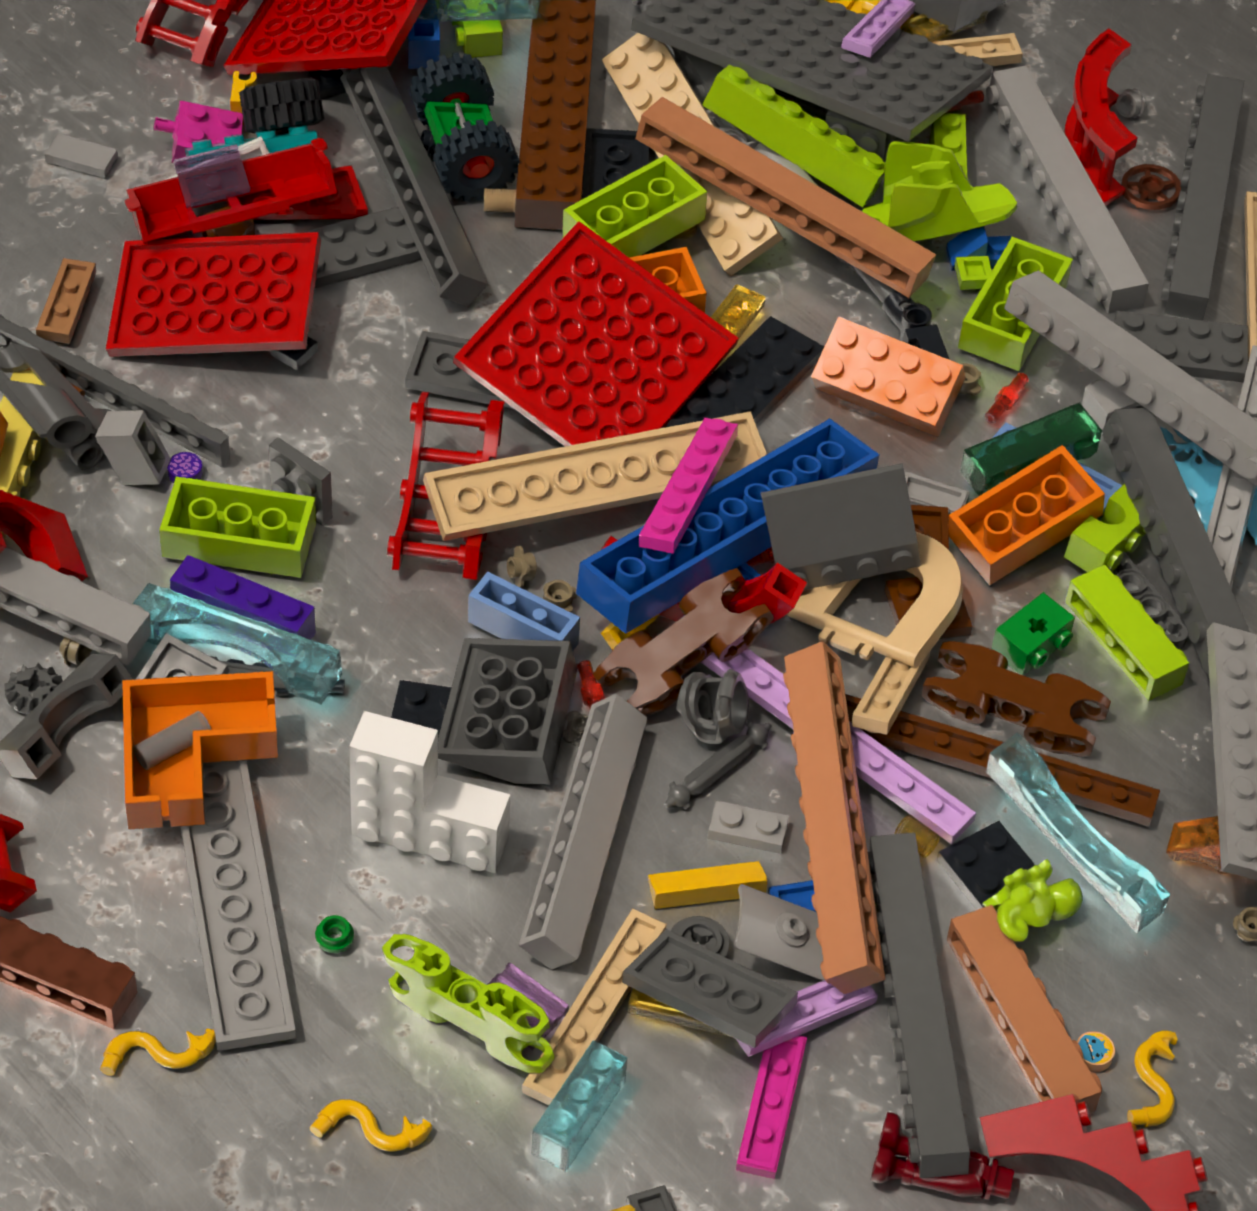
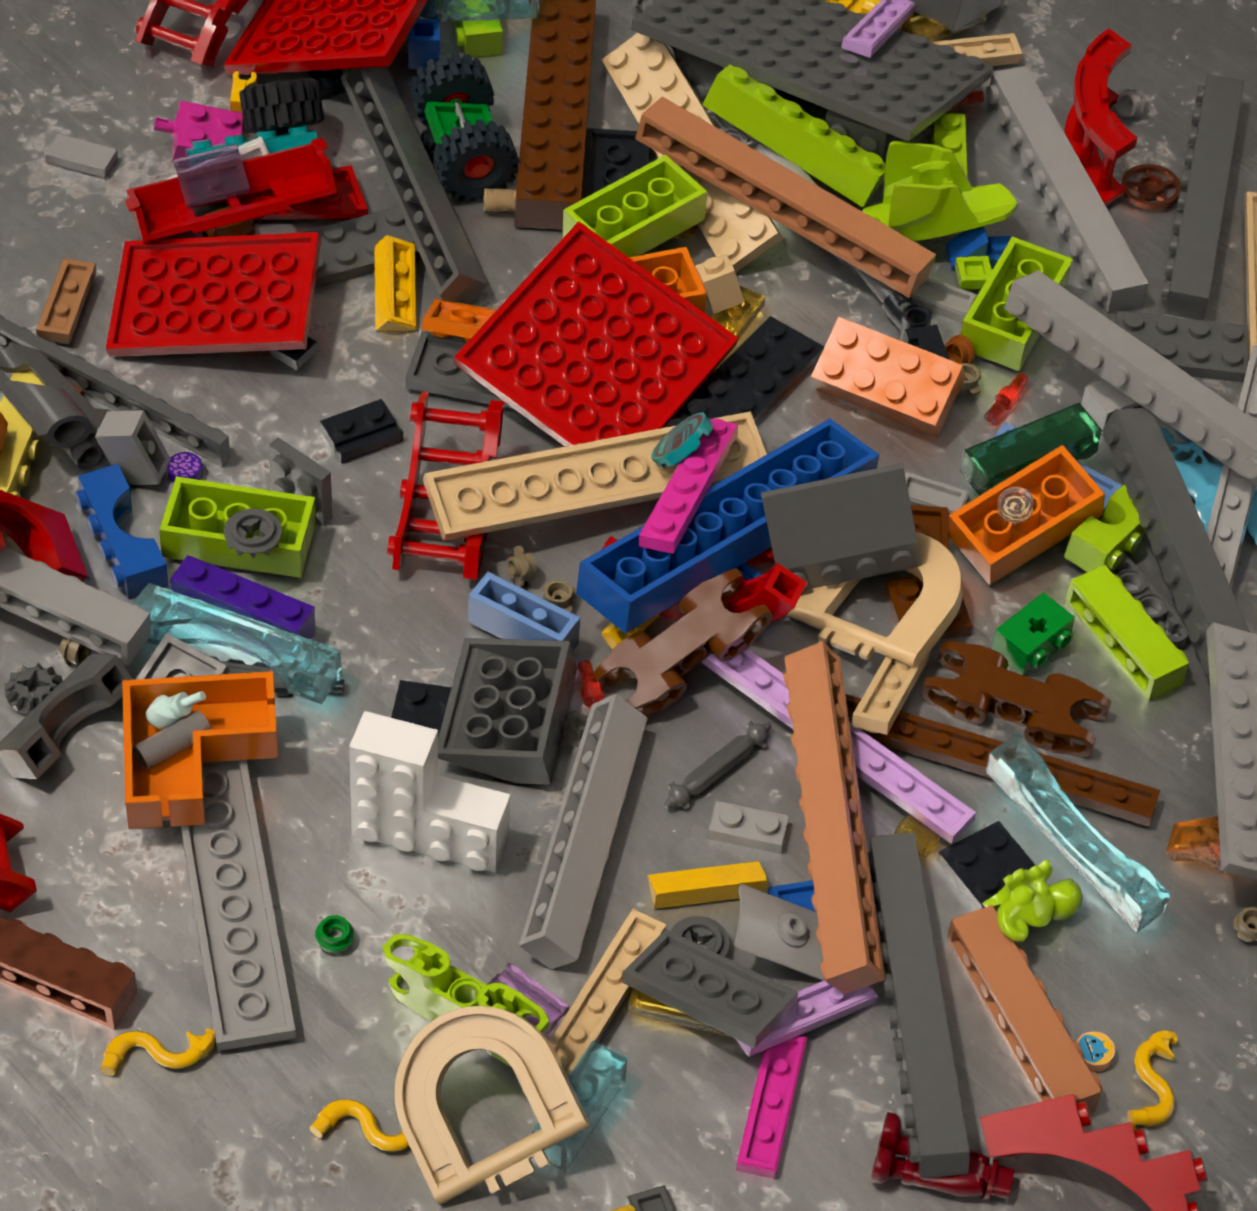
dark grey helmet [676,669,749,744] -> none
none -> blue arch [75,464,169,600]
none -> light aqua piece [146,691,206,730]
none -> dark grey gear [224,509,282,558]
none -> black plate [320,399,403,464]
none -> yellow slope [374,235,417,332]
none -> tan piece [395,1006,590,1205]
none -> orange plate [422,298,496,342]
none -> teal tile [651,412,713,469]
none -> tan brick [695,254,745,314]
none -> light grey tile [910,277,978,323]
none -> dark orange plate [945,335,975,364]
none -> clear tile [998,487,1033,523]

